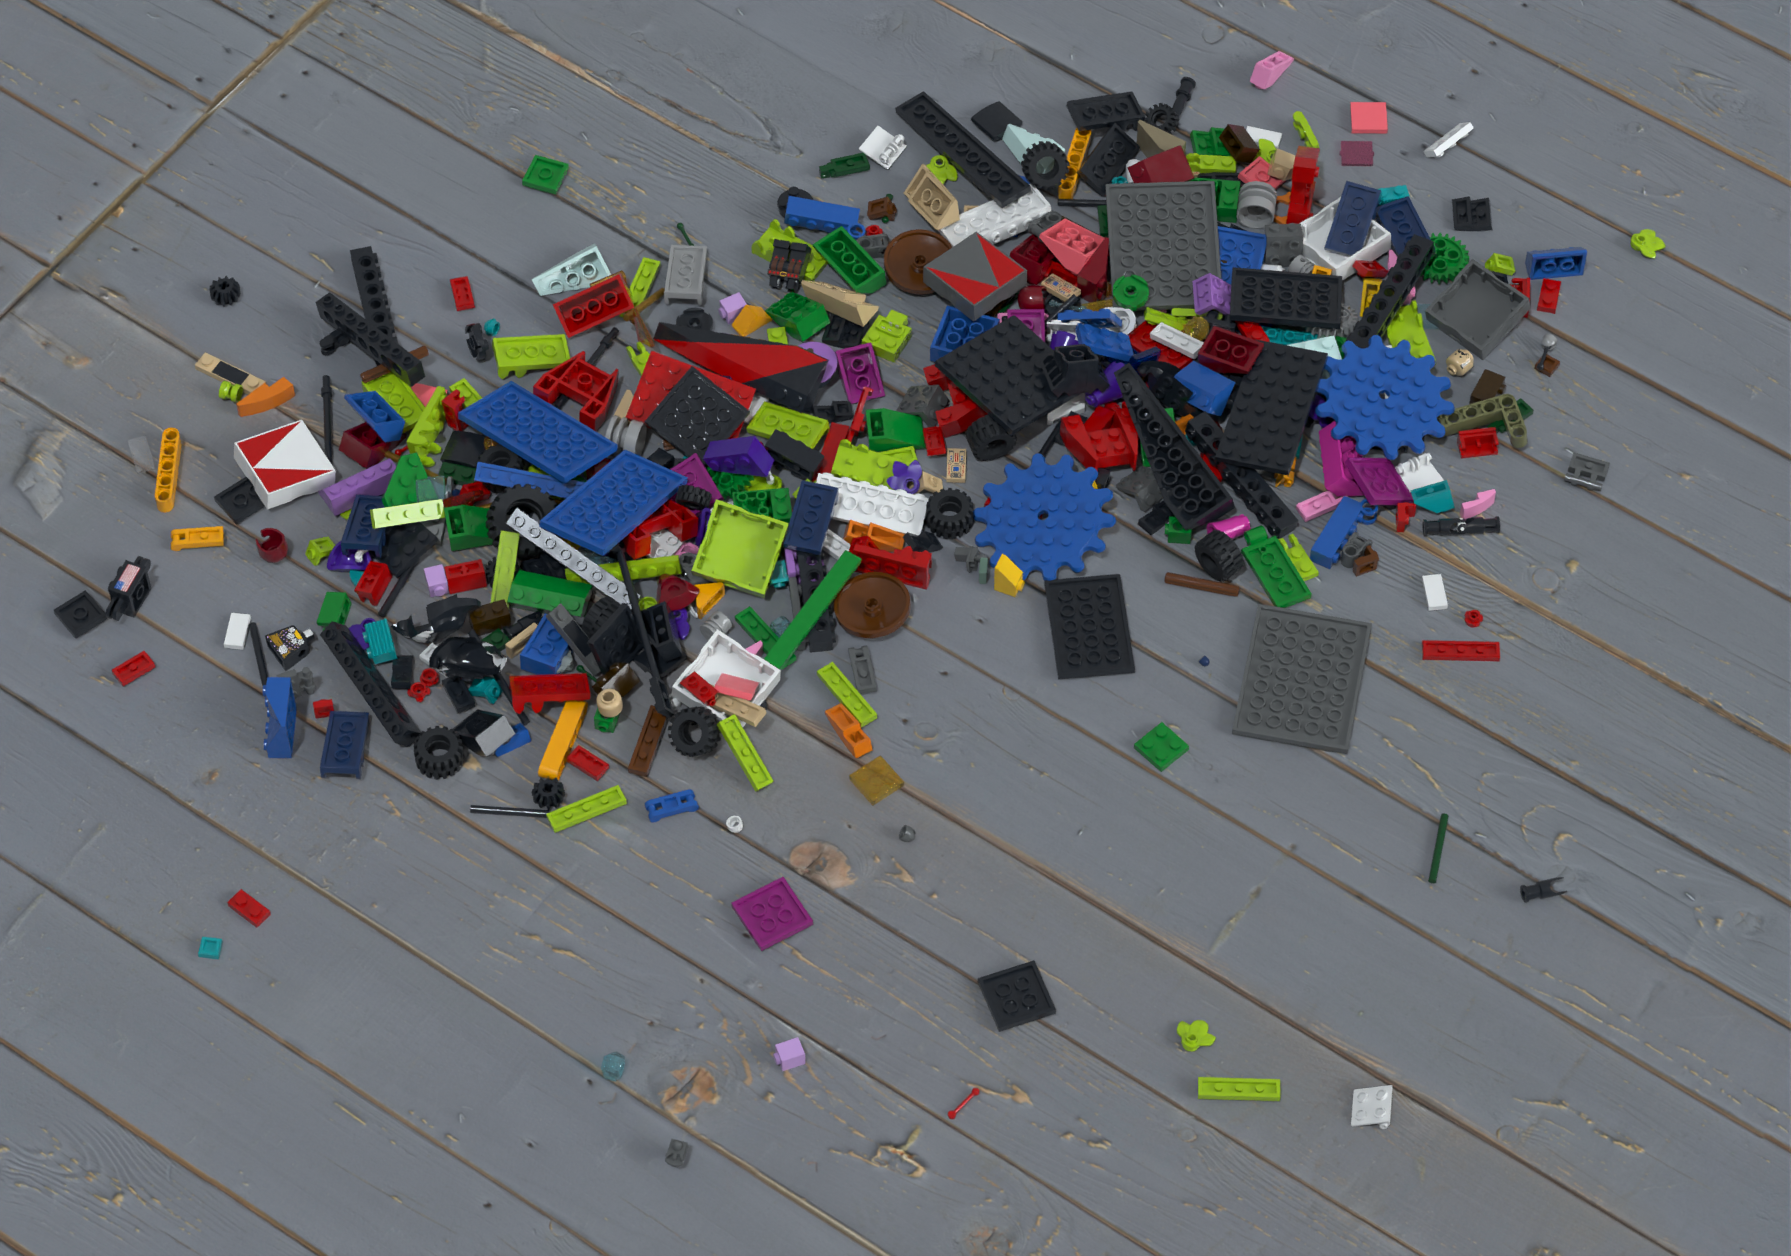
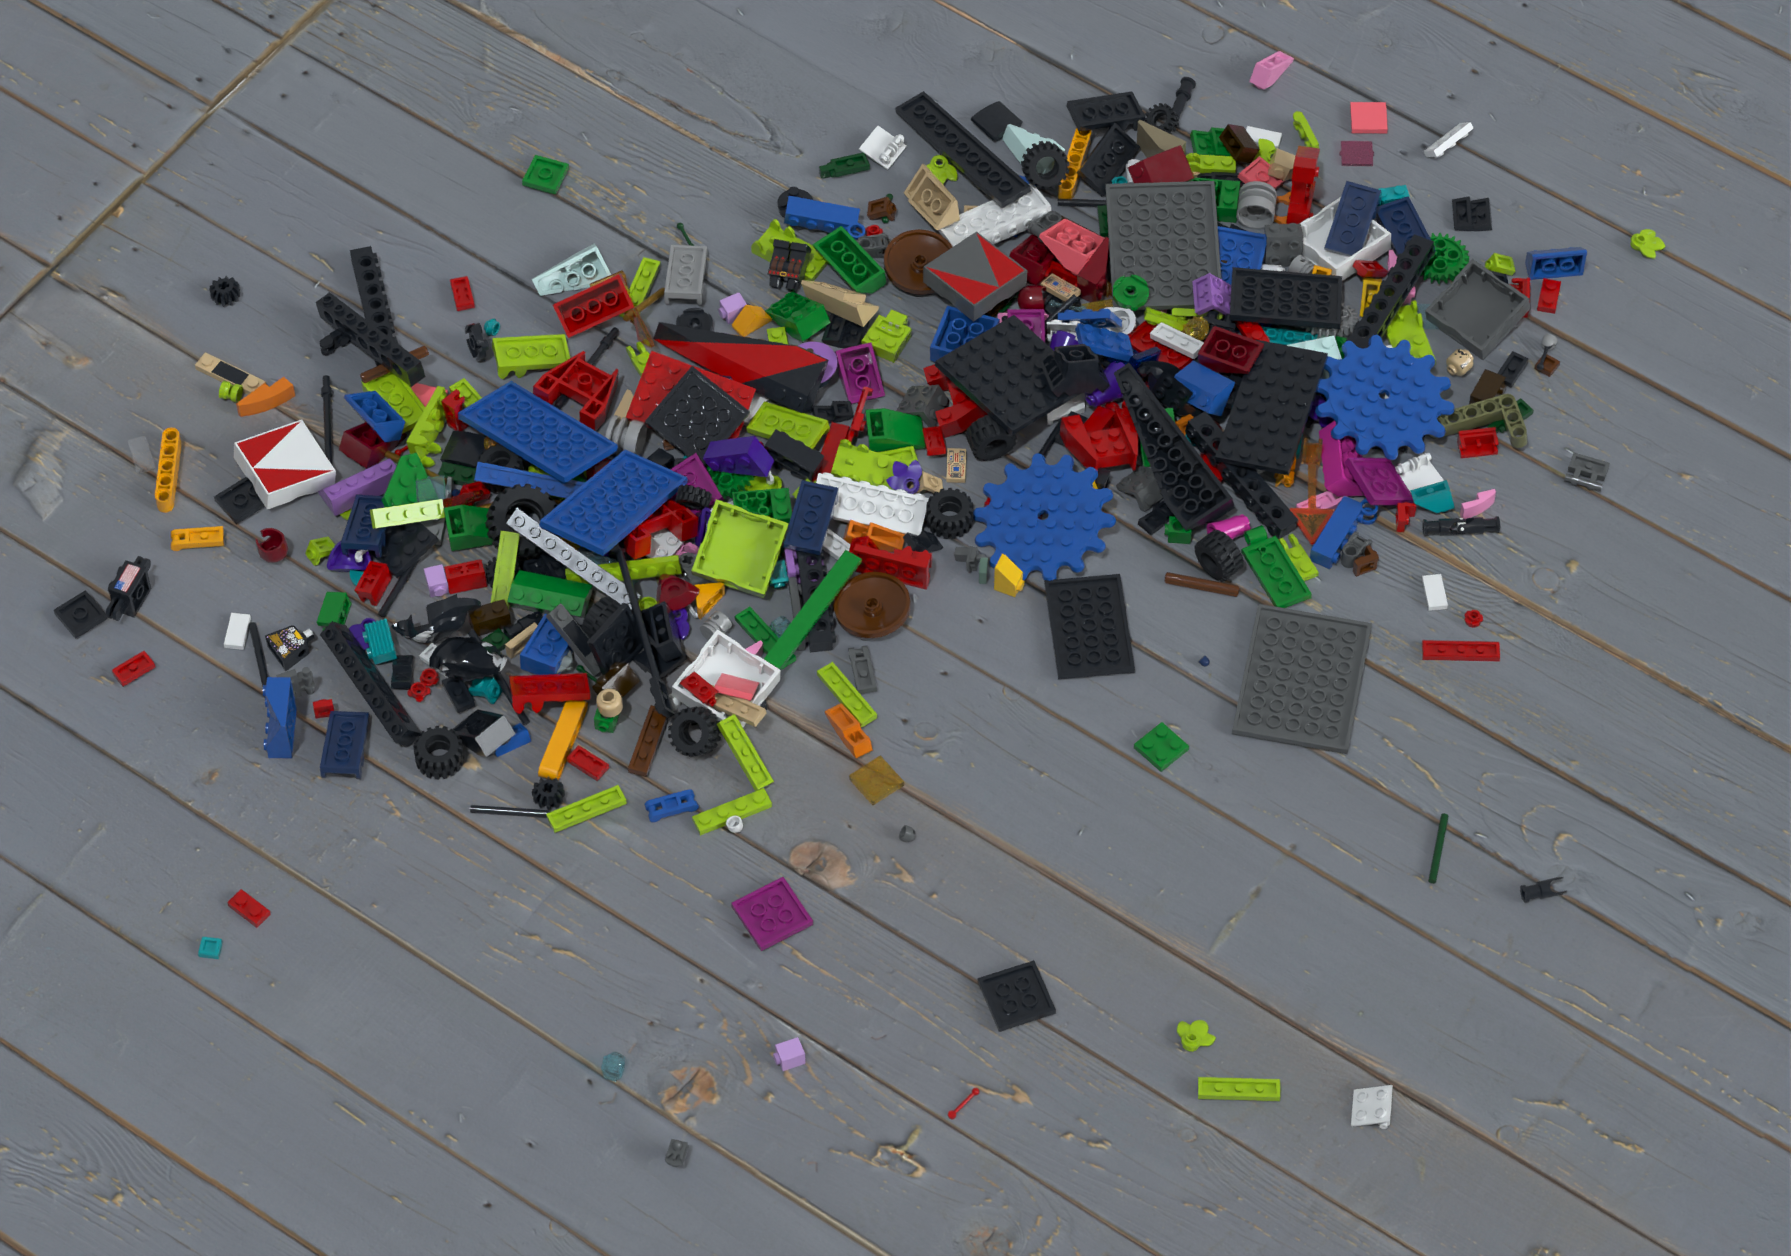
none -> lime plate [692,788,772,836]
none -> clear orange piece [1290,438,1335,545]
none -> black plate [1497,351,1529,388]

